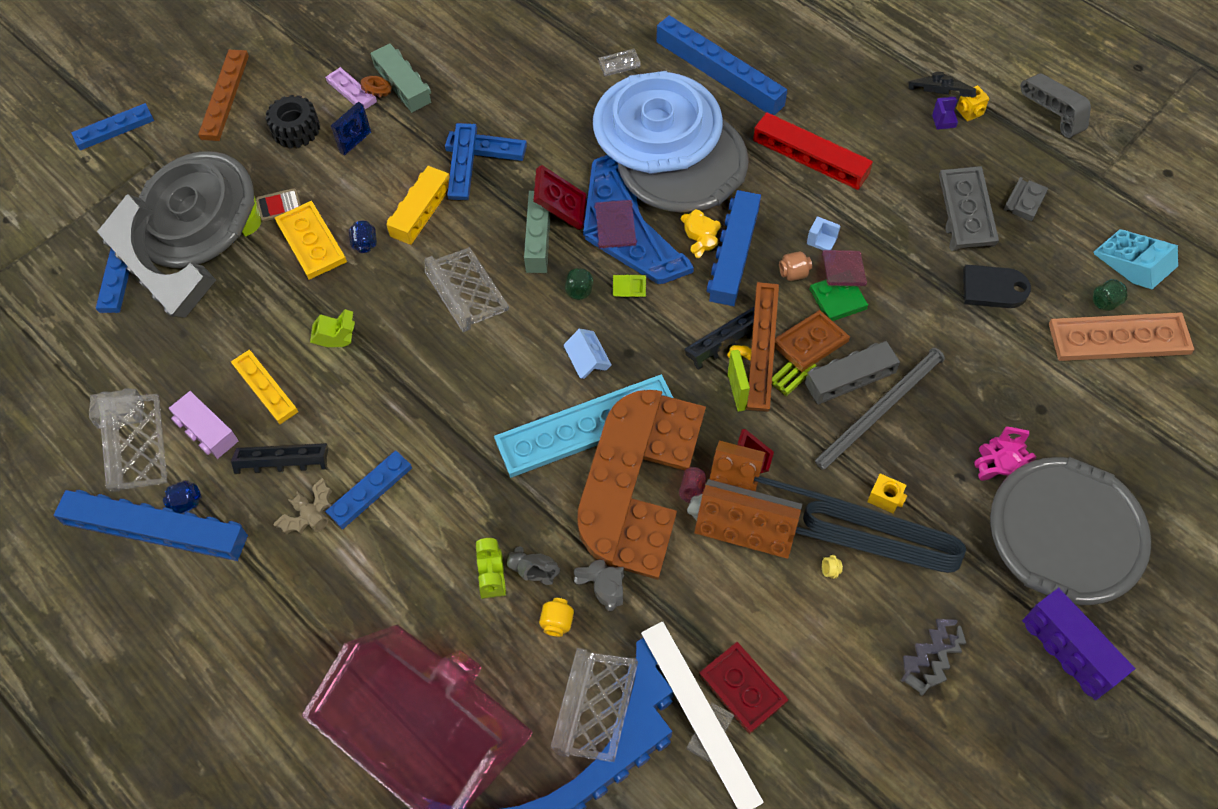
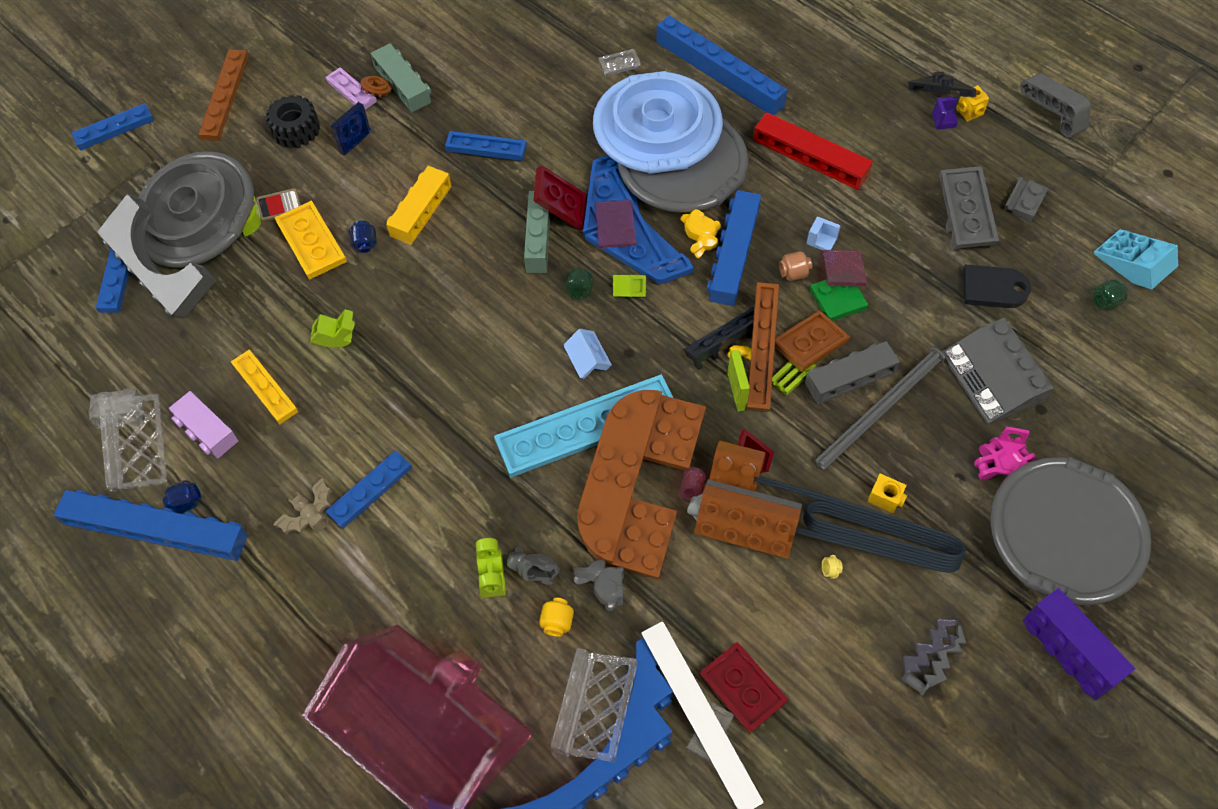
black hinge [231,443,329,474] -> none
clear fence [425,247,509,332] -> none
blue plate [447,123,477,200] -> none
nougat plate [1049,313,1194,361] -> none
none -> dark grey slope [942,318,1054,425]

